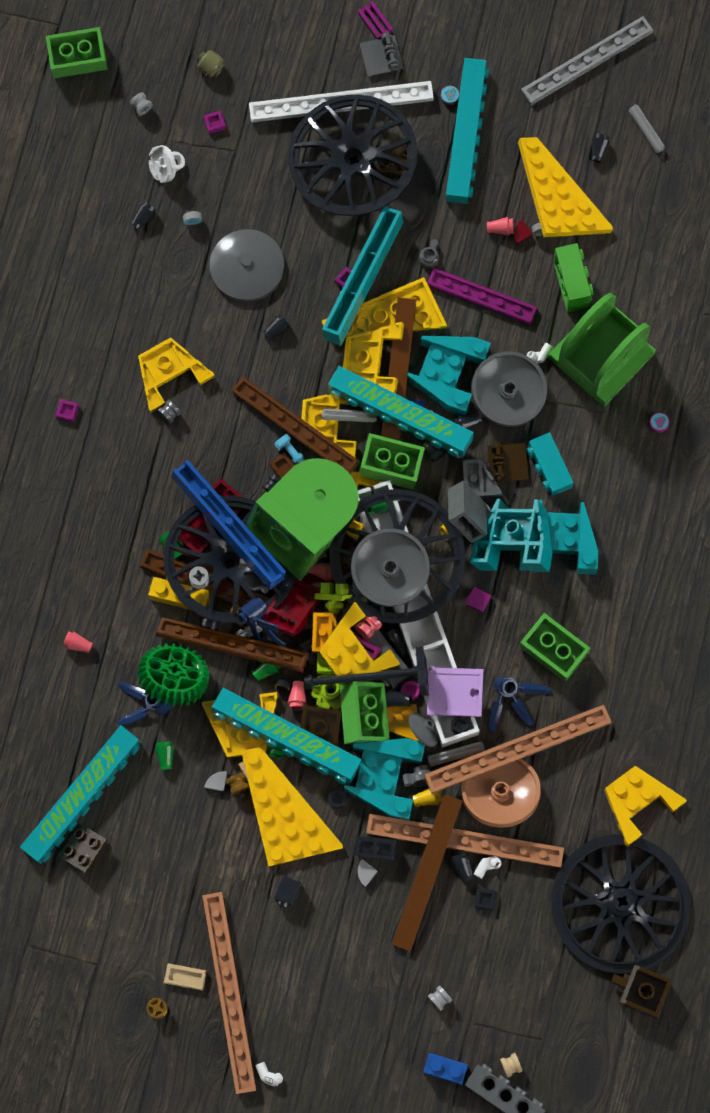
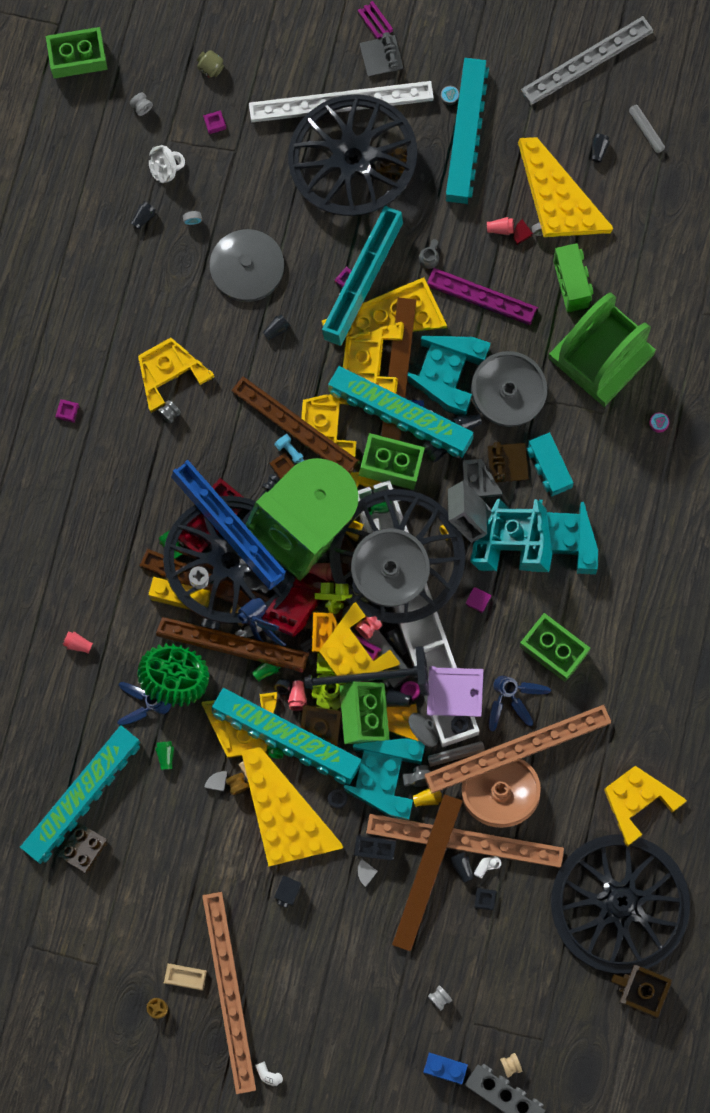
light grey axle [322,409,377,422] -> none
white arm [527,343,553,363] -> none

